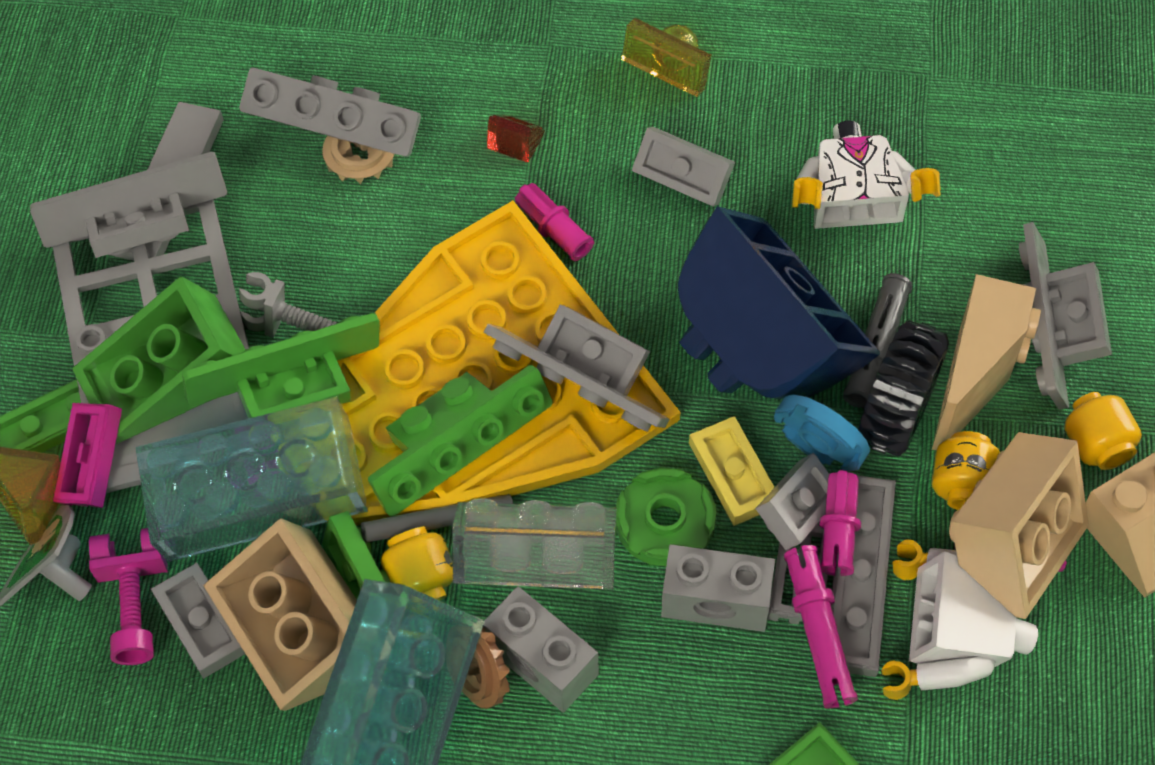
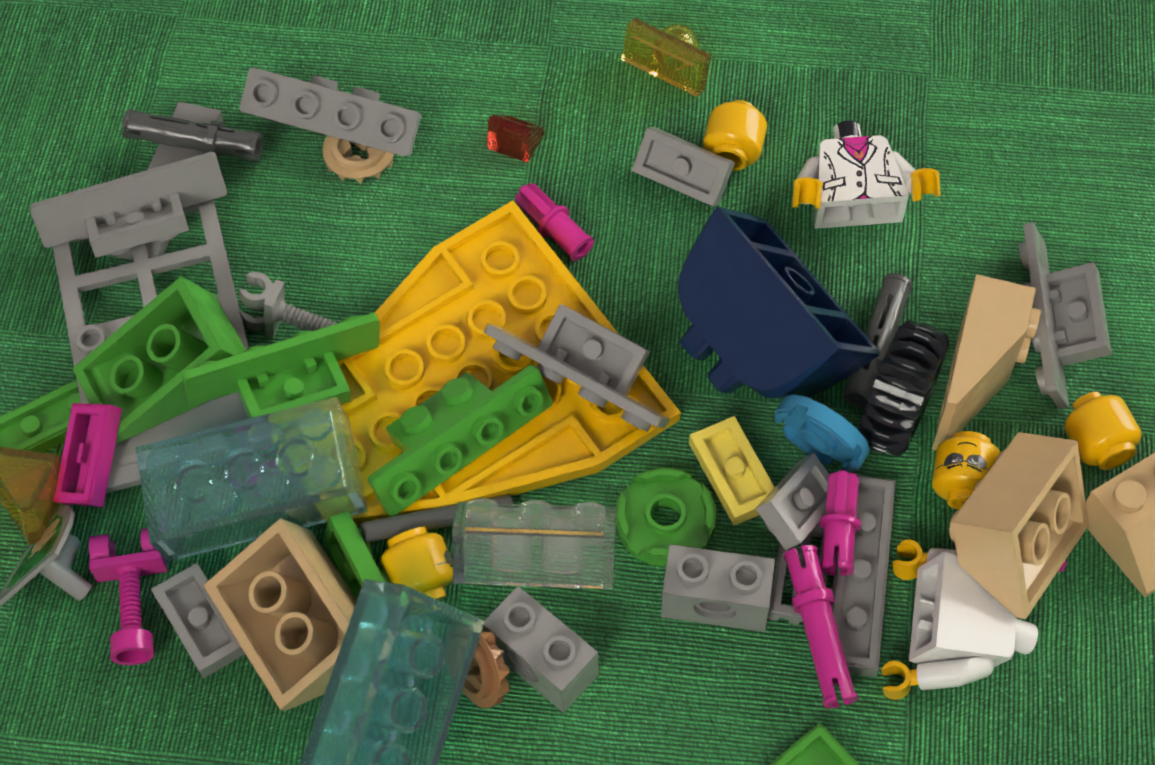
none -> dark grey pin [121,109,264,162]
none -> yellow head [703,100,767,171]

